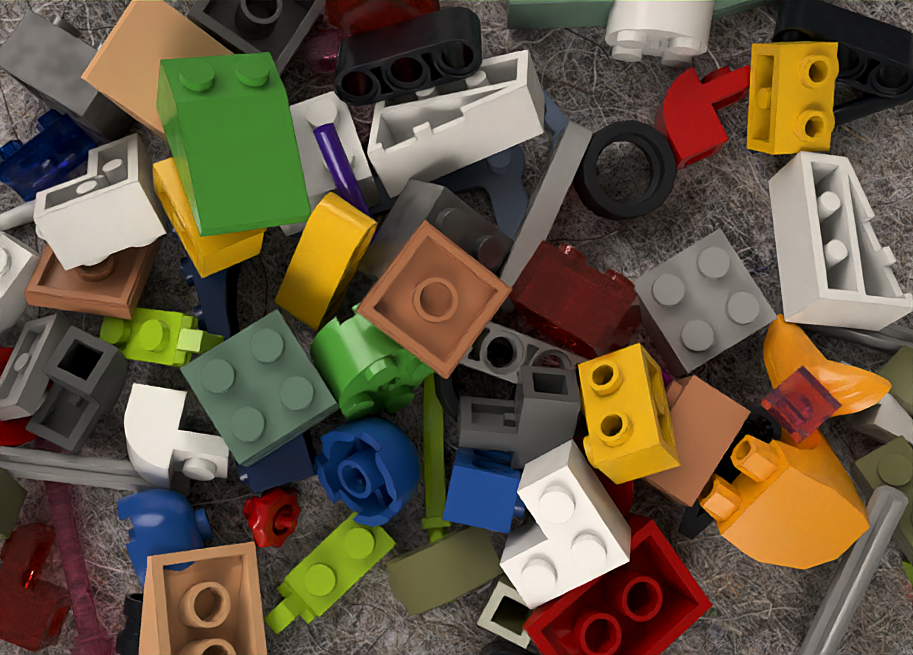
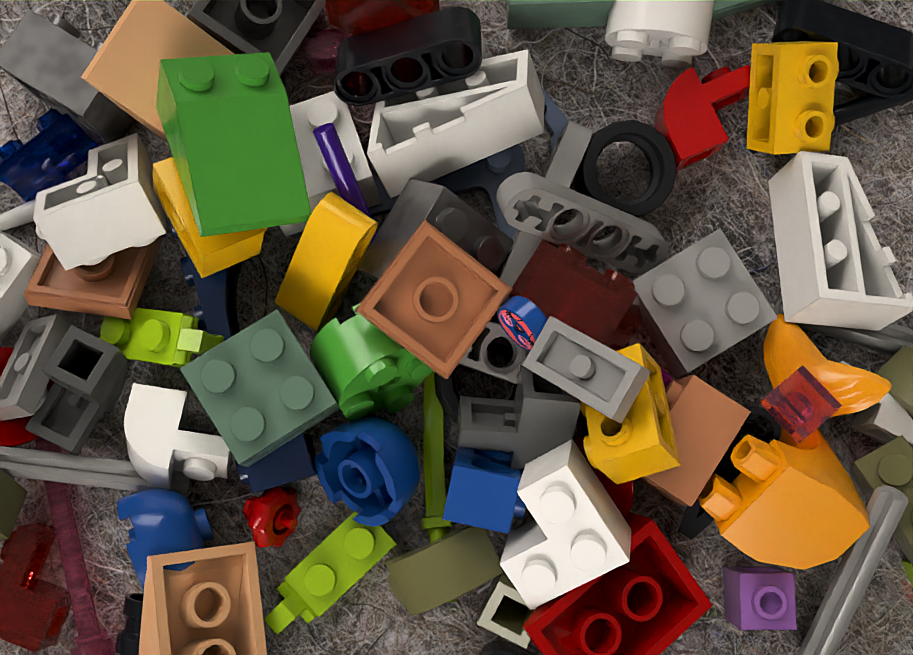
none -> light grey beam [496,172,669,274]
none -> blue tile [497,296,548,351]
none -> light grey plate [522,316,651,423]
none -> medium lavender brick [723,566,797,630]

